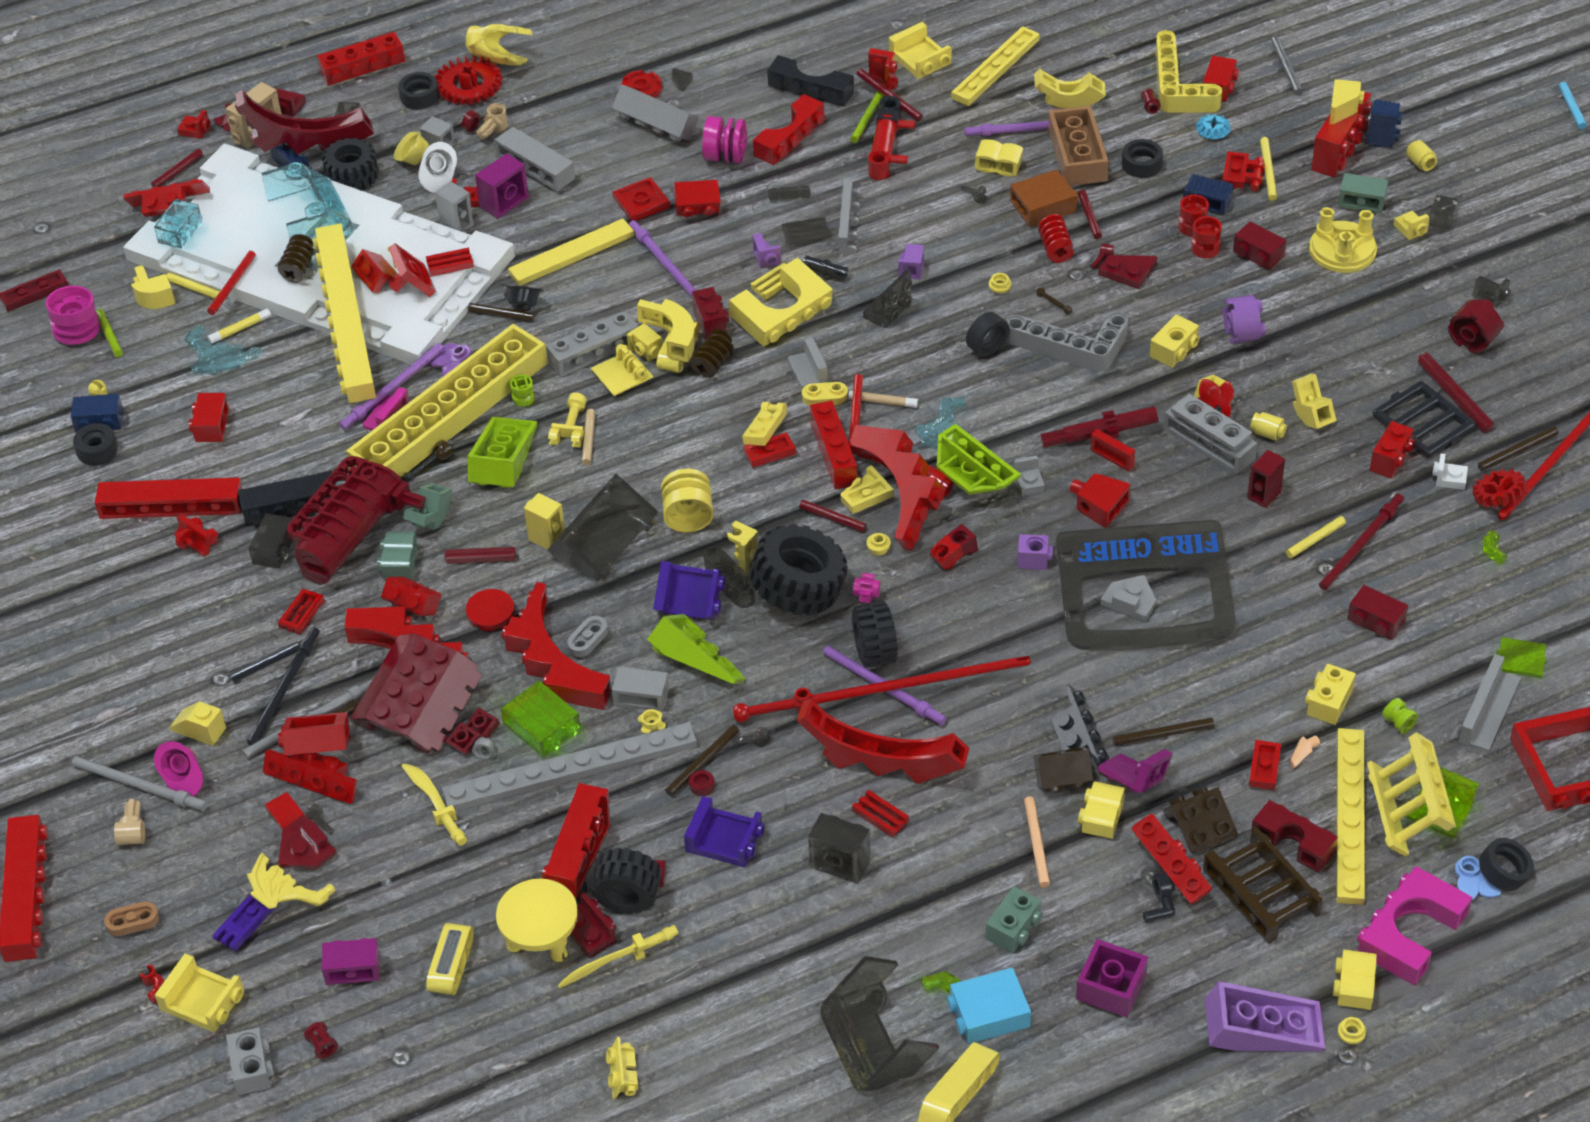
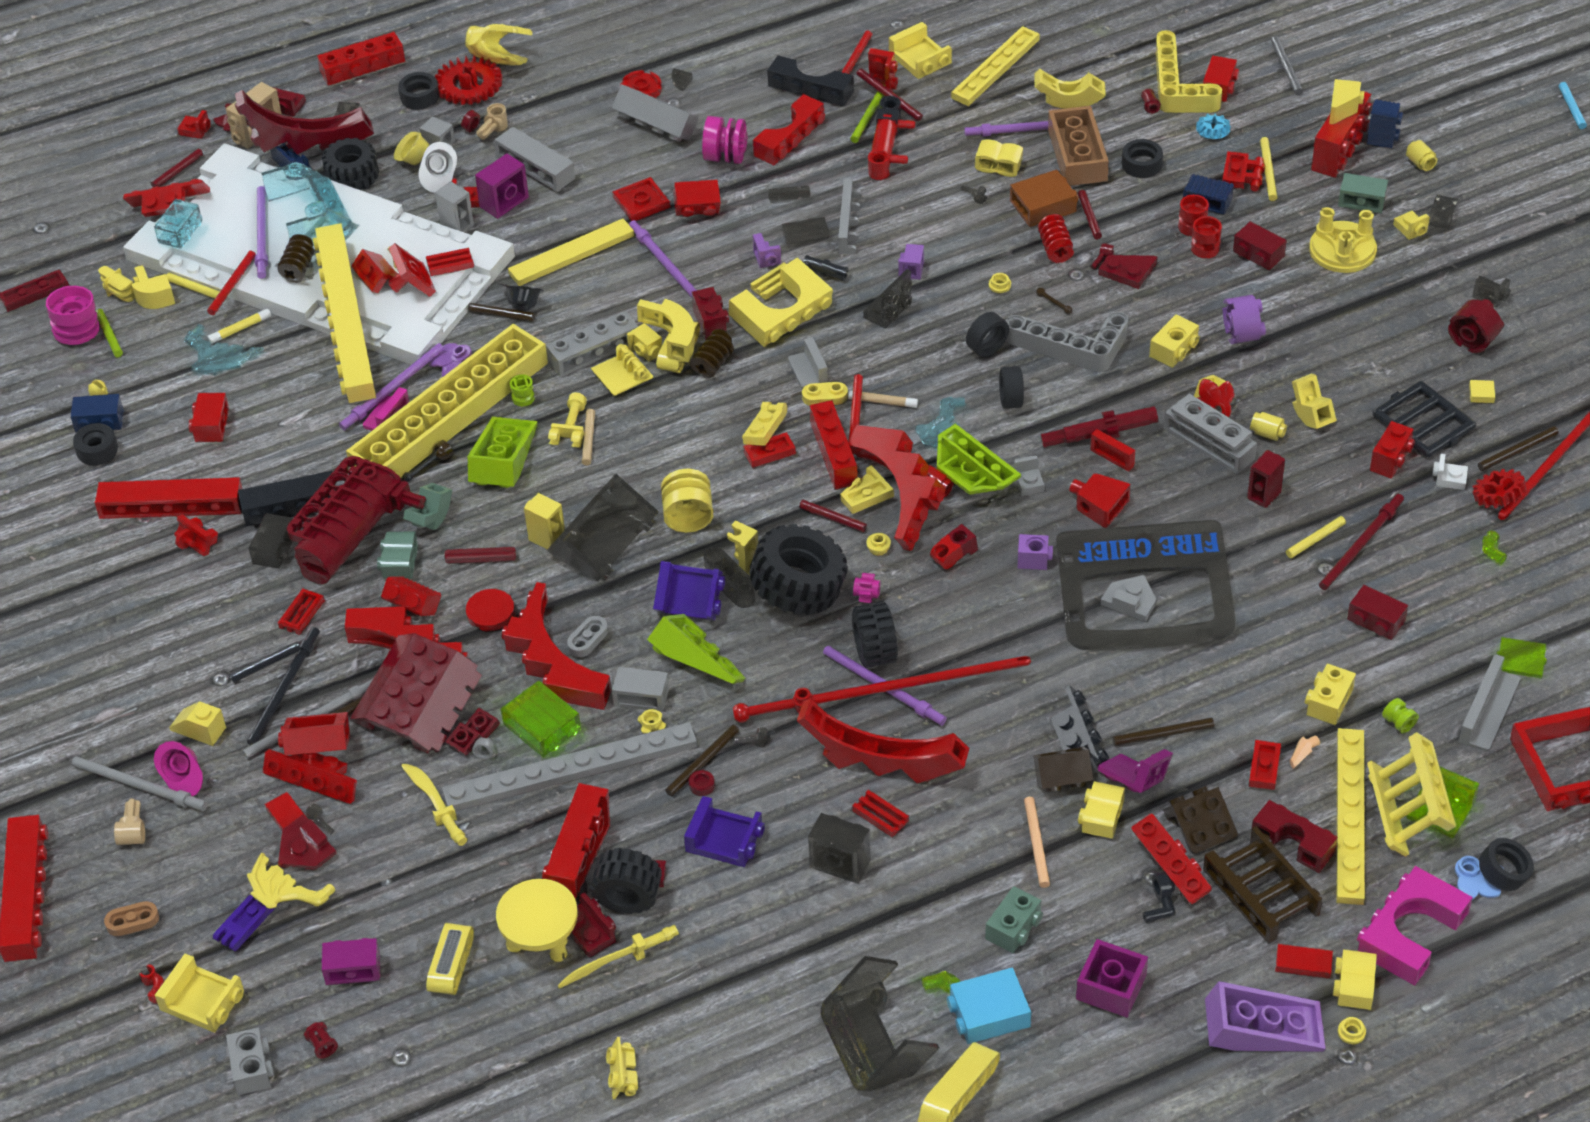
dark red axle [1418,352,1494,432] -> none
none -> light yellow arm [98,266,135,302]
none -> medium lavender bar [255,186,268,279]
none -> red bar [842,30,872,74]
none -> black tyre [999,366,1024,409]
none -> red tile [1275,944,1333,979]
none -> light yellow tile [1469,380,1495,403]

